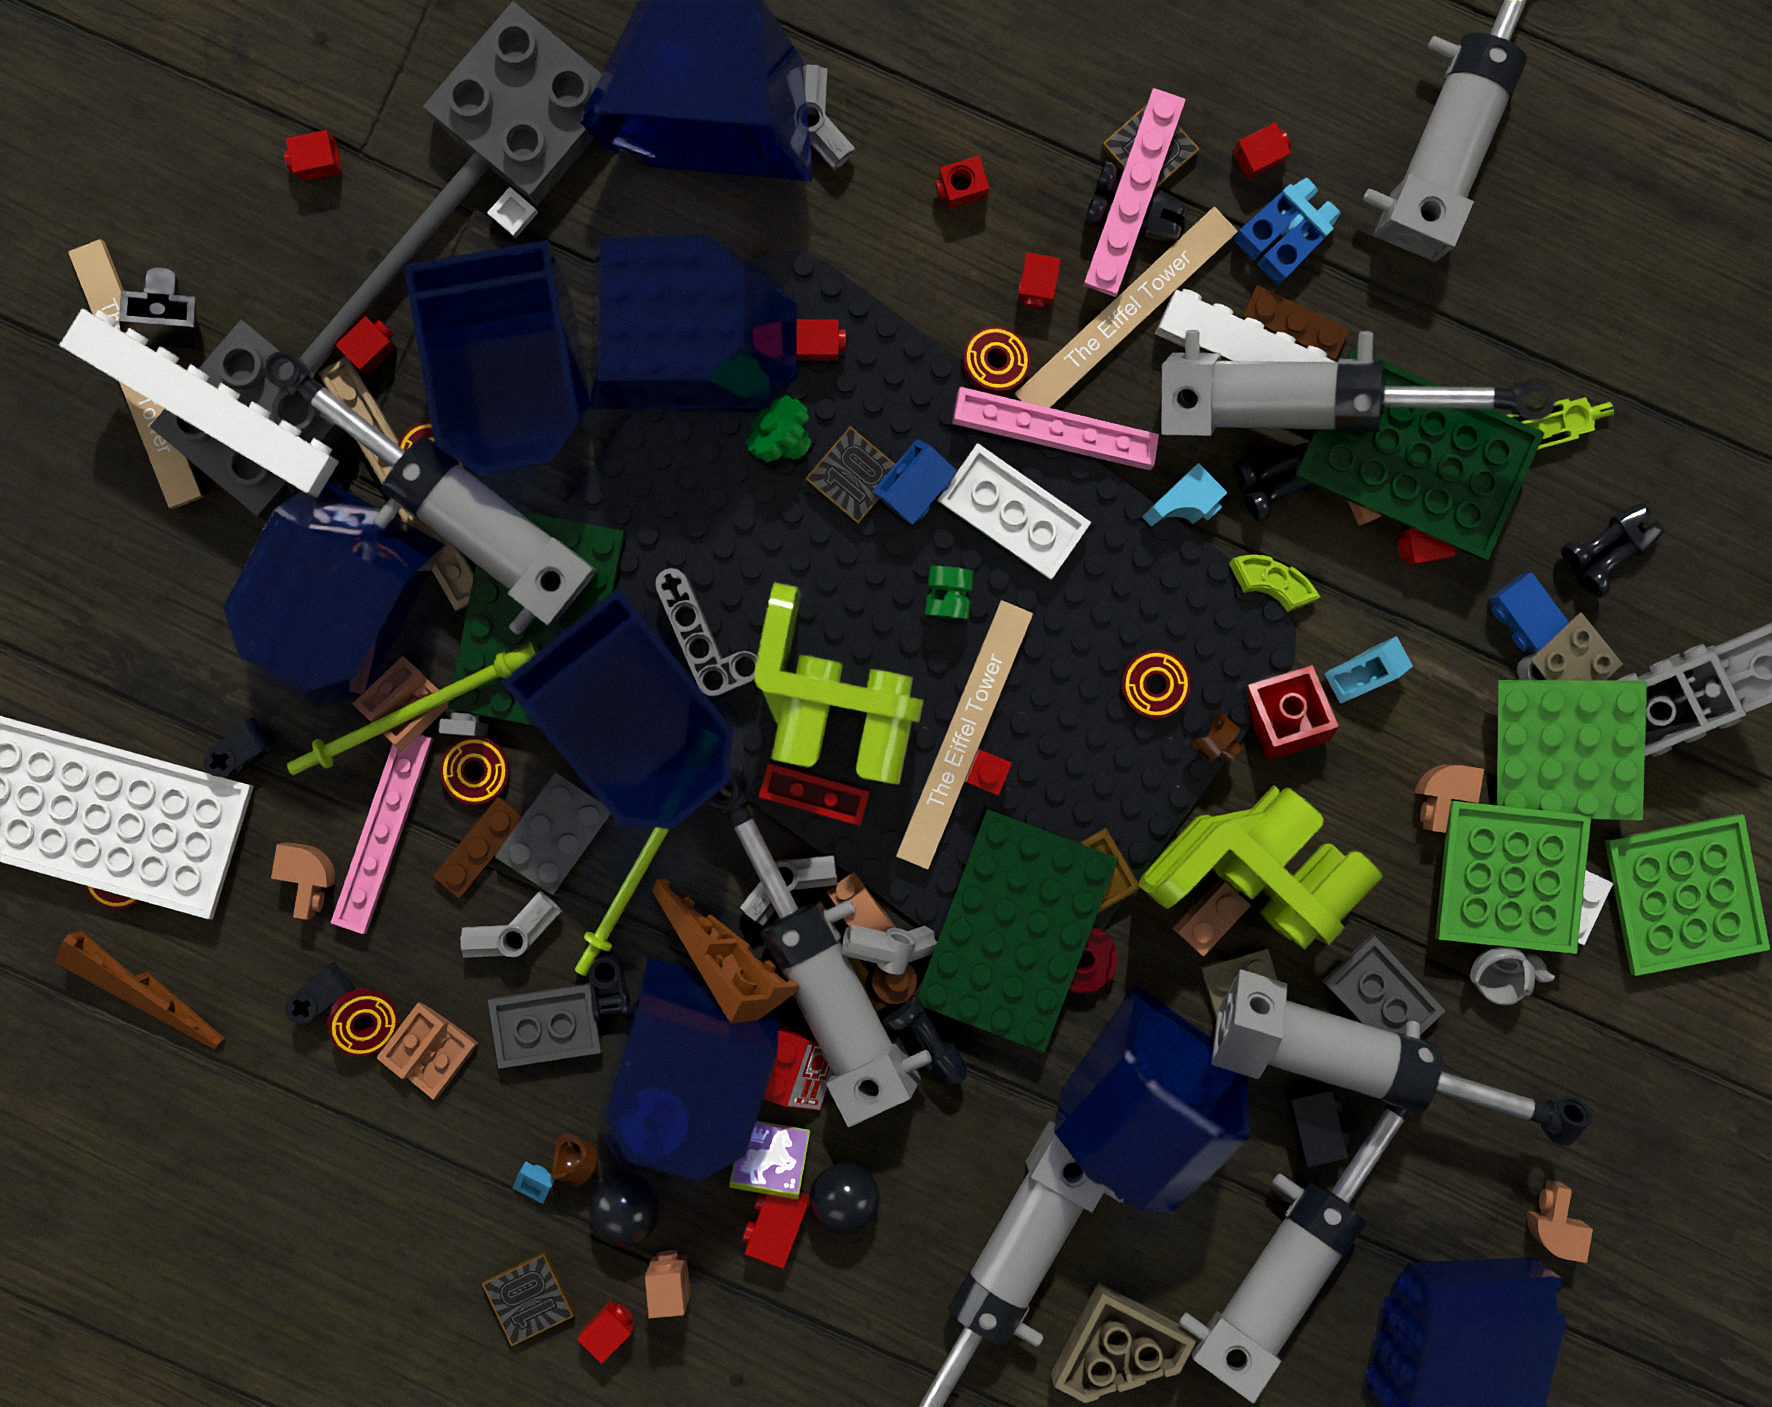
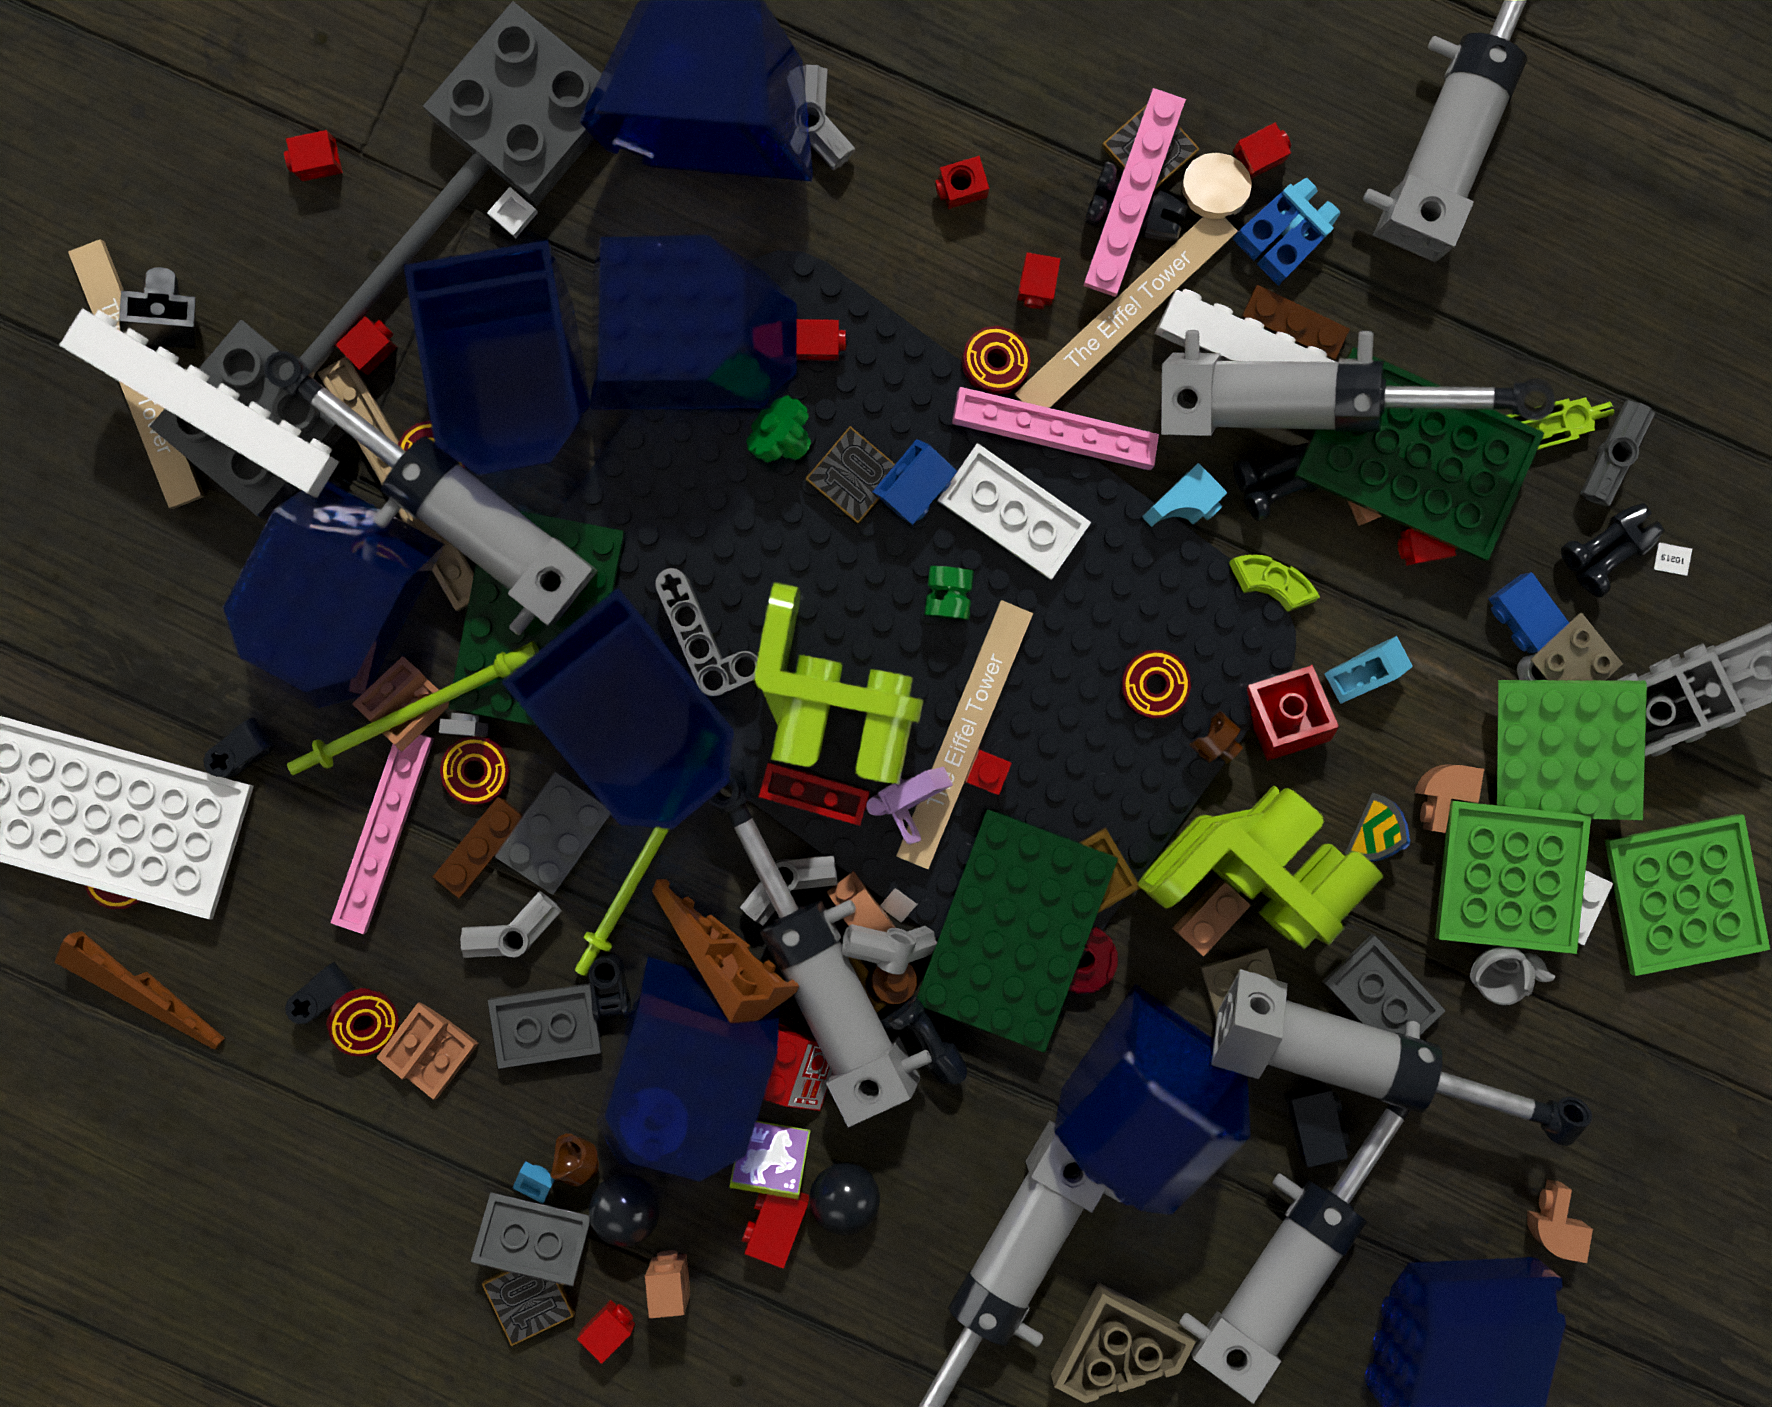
nougat brick [271,842,336,920] -> none
none -> dark grey plate [471,1192,590,1287]
none -> lavender piece [866,767,953,845]
none -> white sticker [880,888,917,923]
none -> tile [1181,153,1252,220]
none -> shield [1344,792,1410,862]
none -> dark grey piece [1580,400,1655,507]
none -> white sticker [1654,543,1692,576]

